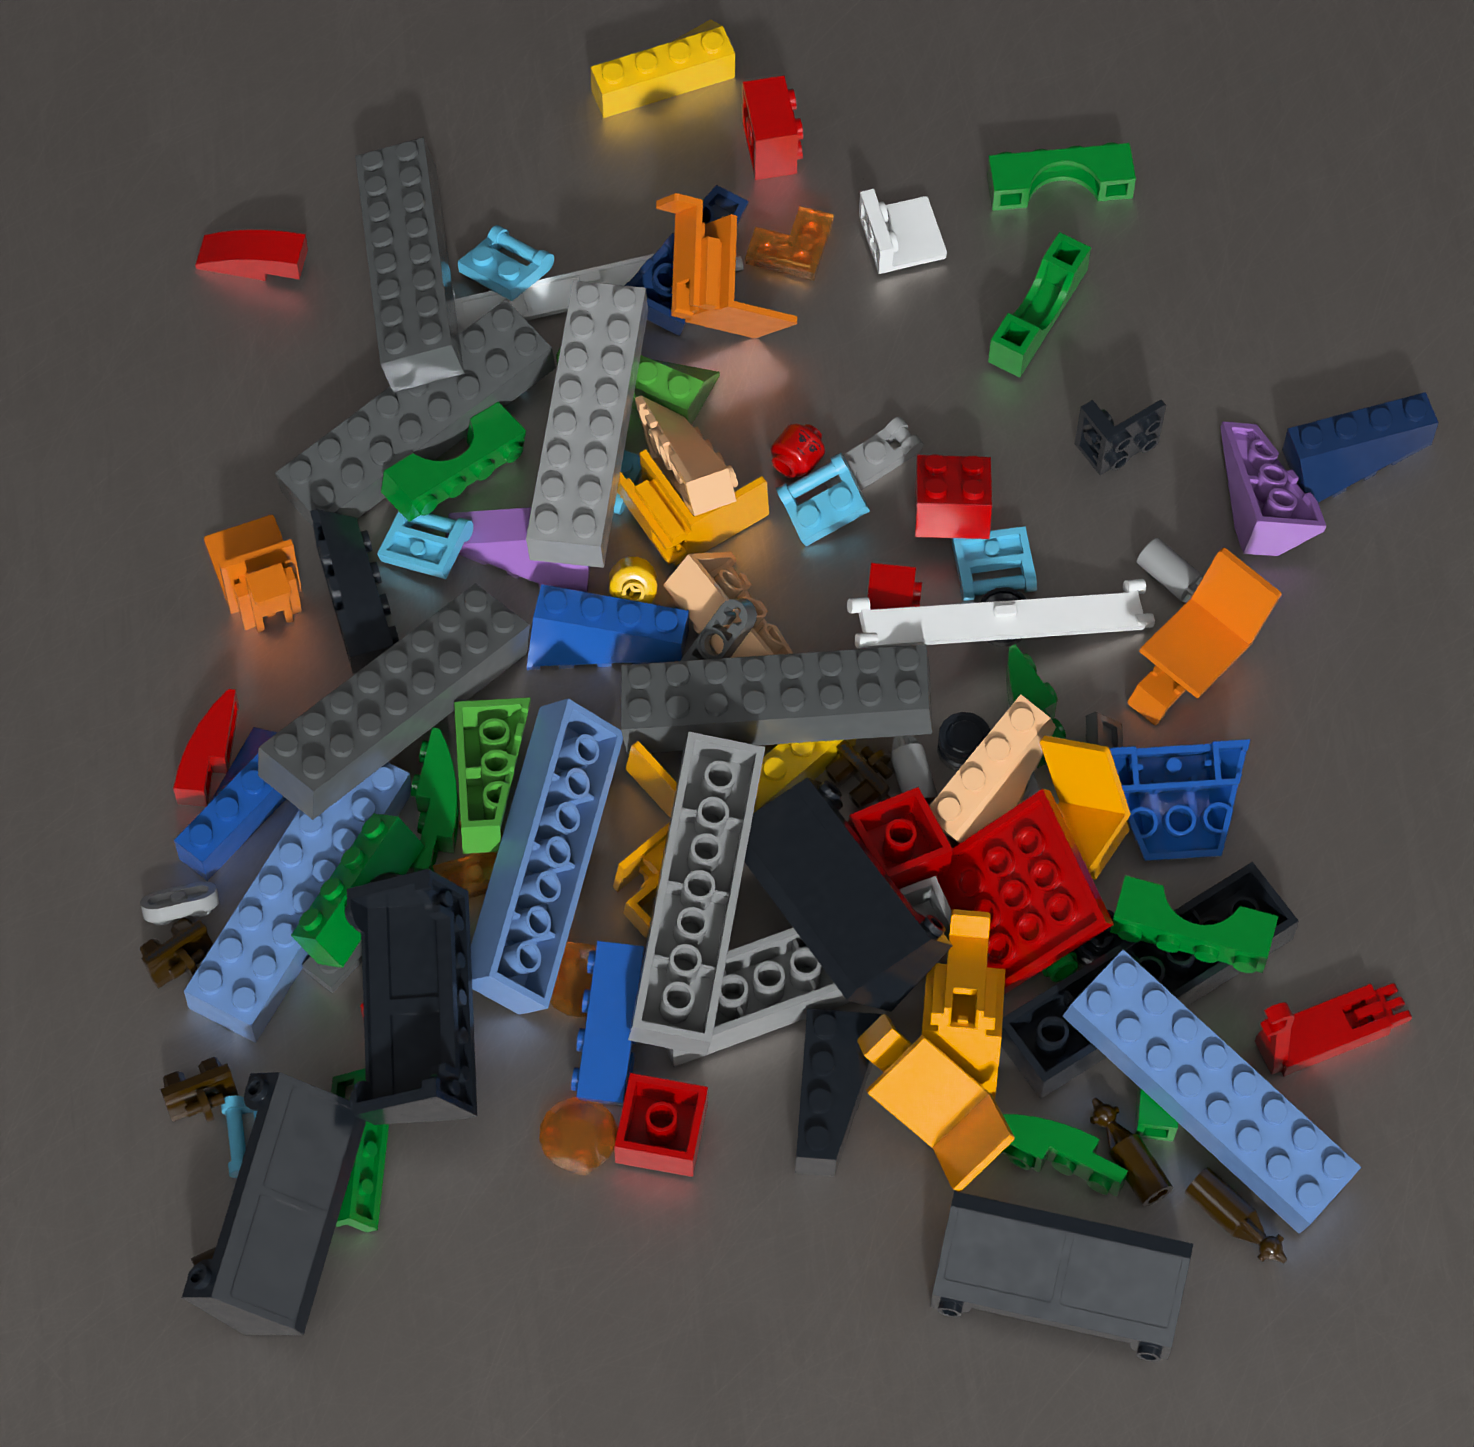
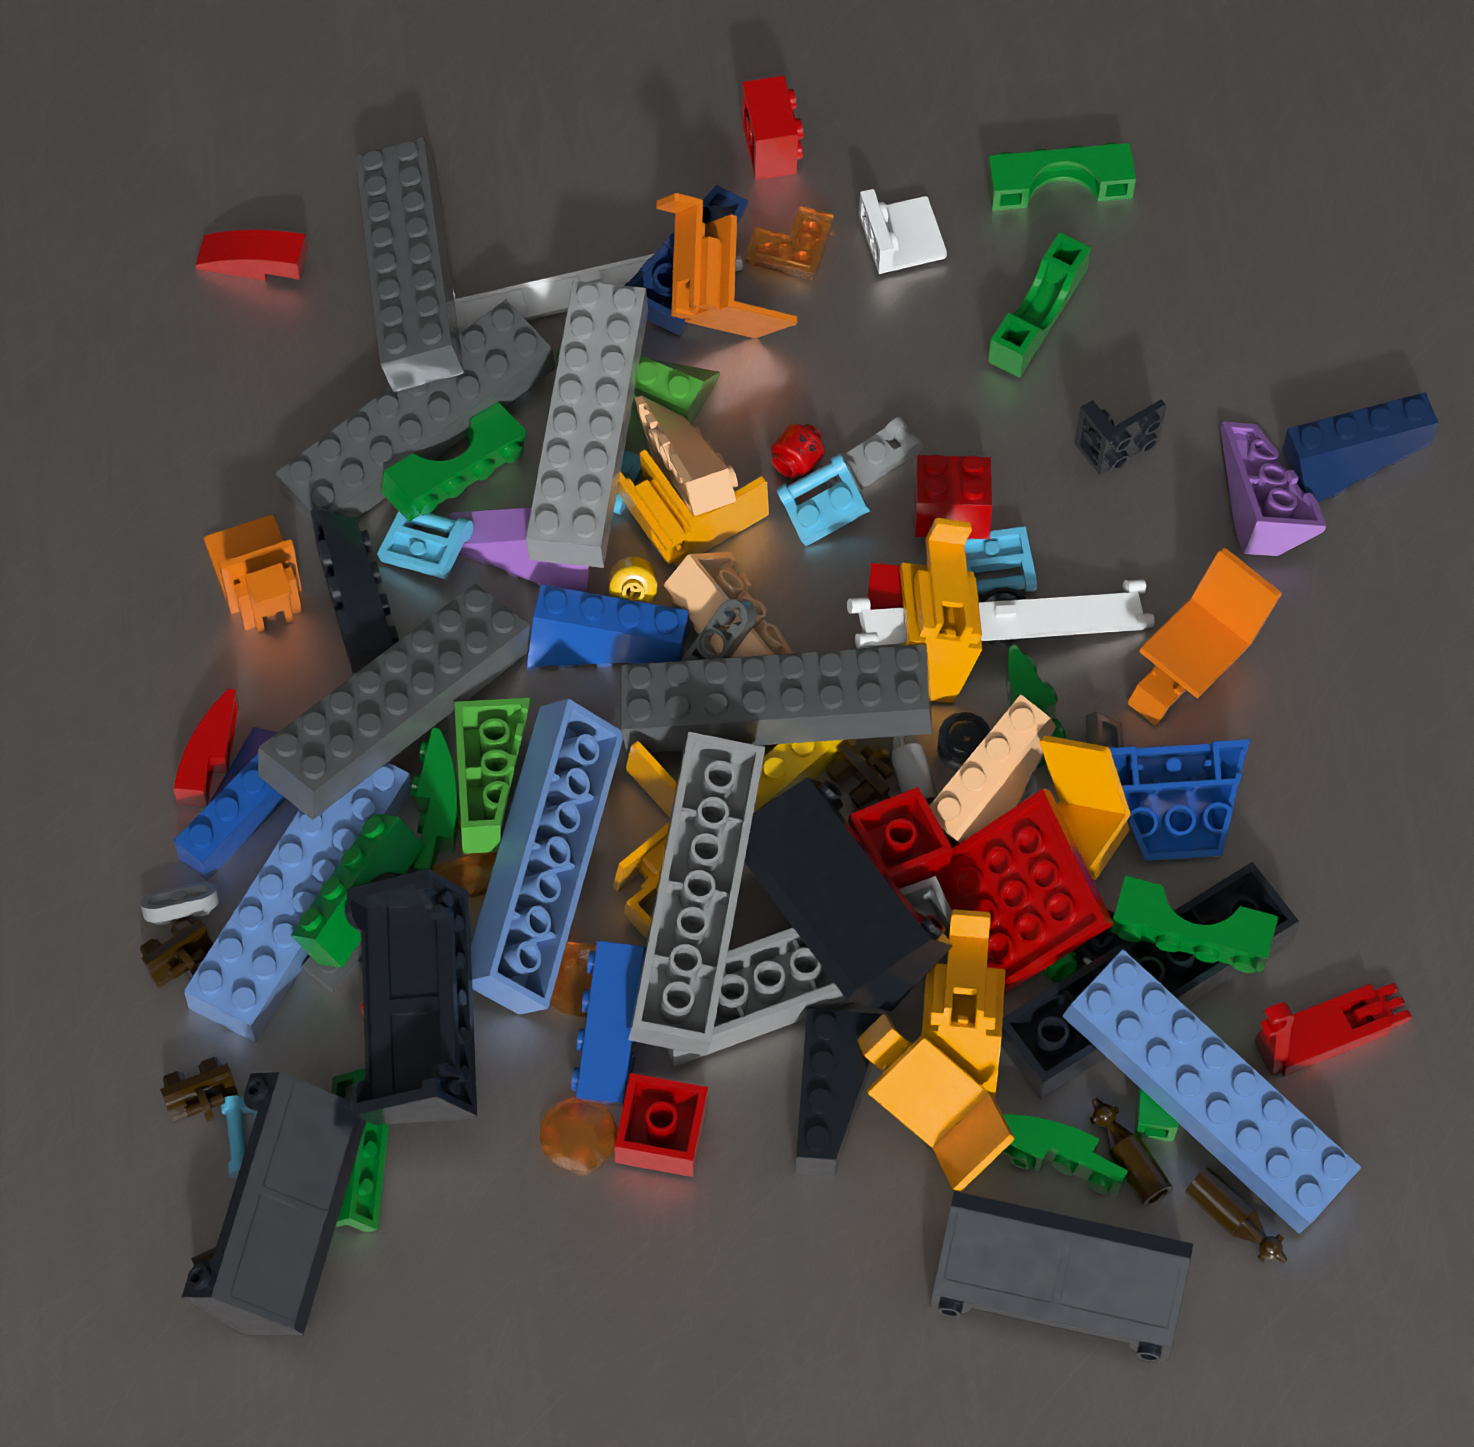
medium azure plate [457,225,554,301] -> none
yellow wedge [590,19,735,118] -> none
light grey wheel [1137,538,1203,602] -> none
none -> light orange piece [900,518,982,703]

